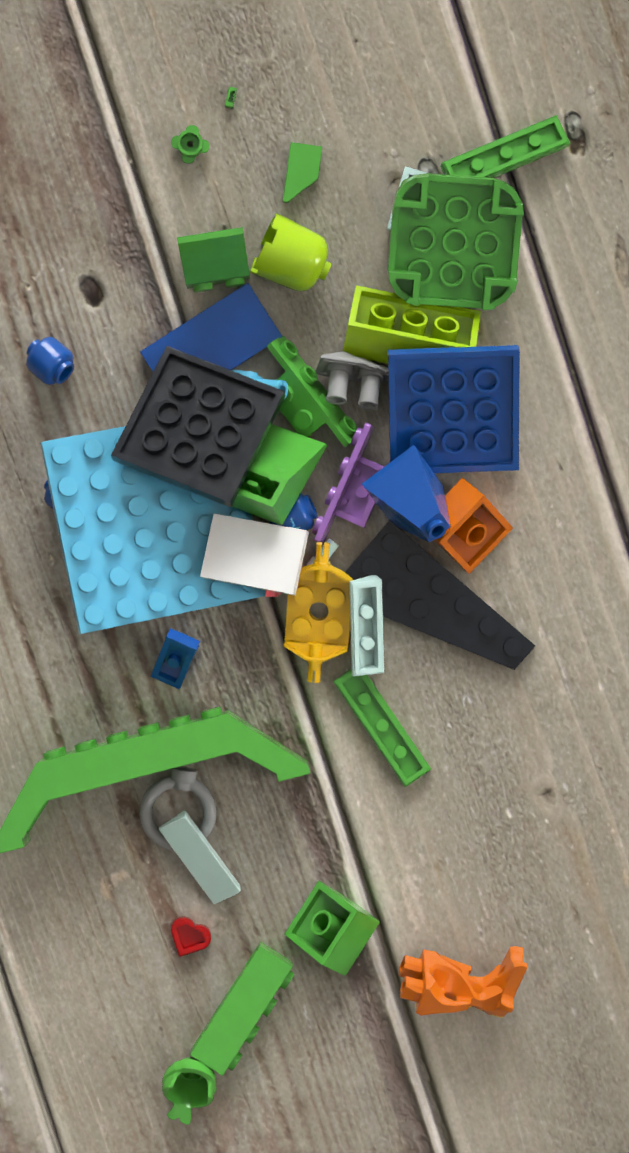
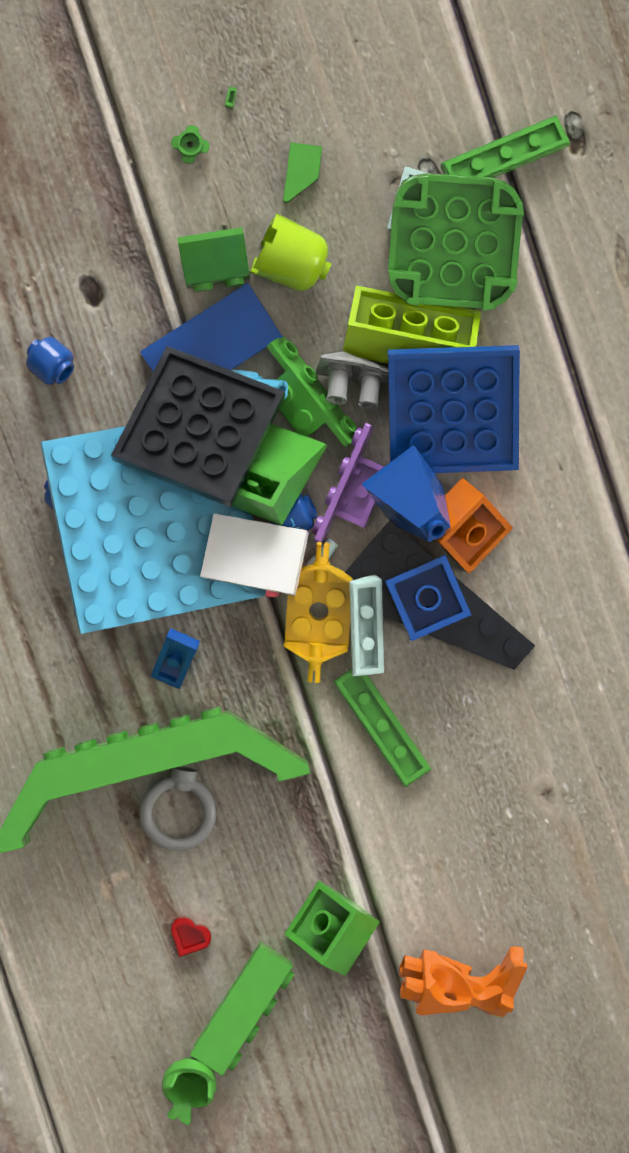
light aqua slope [159,810,241,904] -> none
none -> blue brick [384,555,471,641]

